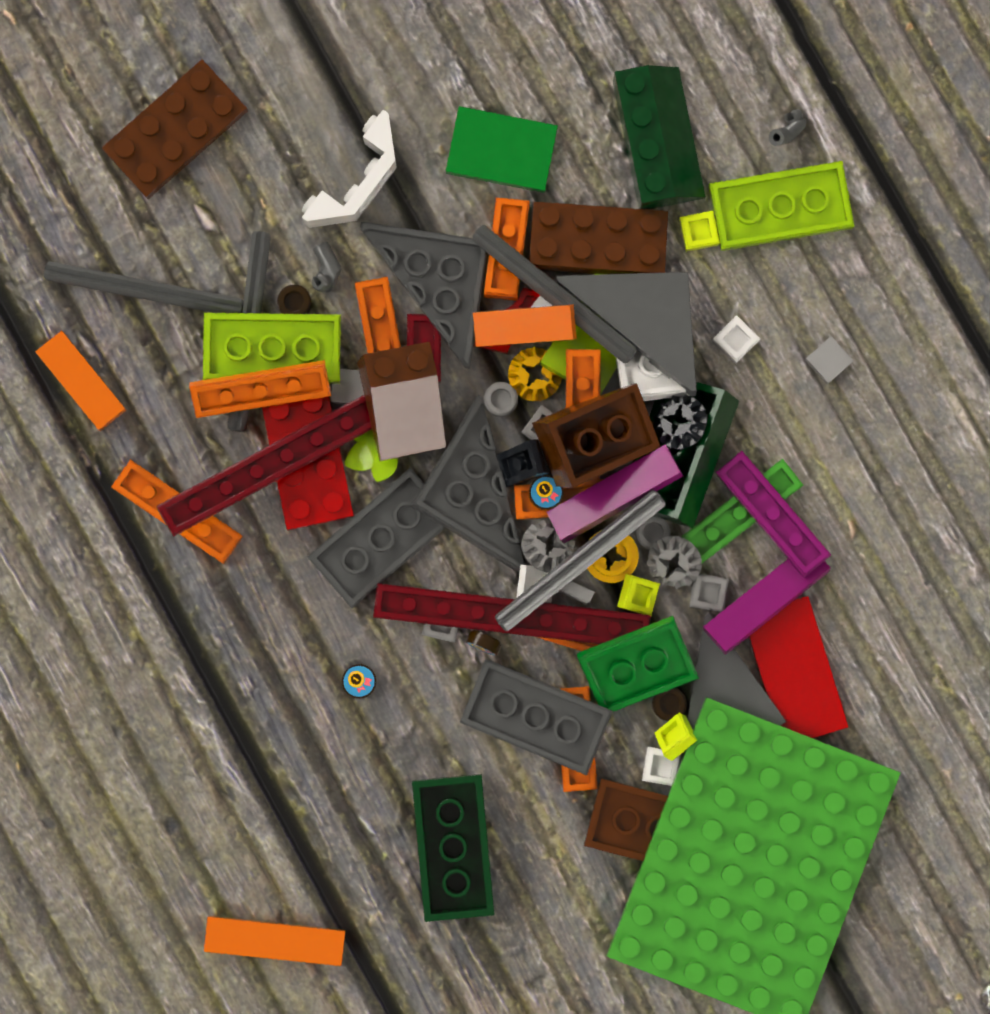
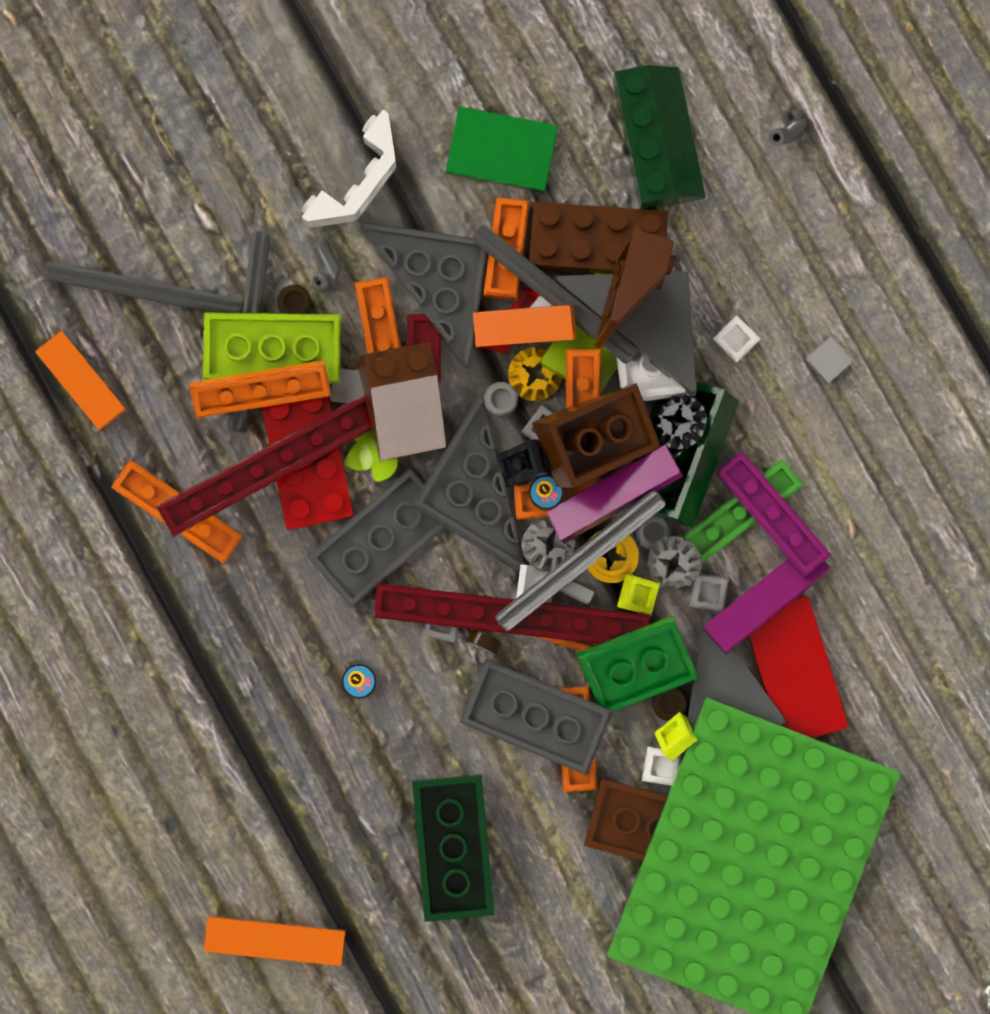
reddish brown plate [102,59,248,199] -> none
neon yellow tile [679,211,720,252] -> none
lime tile [709,161,855,251] -> none
none -> reddish brown slope [594,228,676,349]

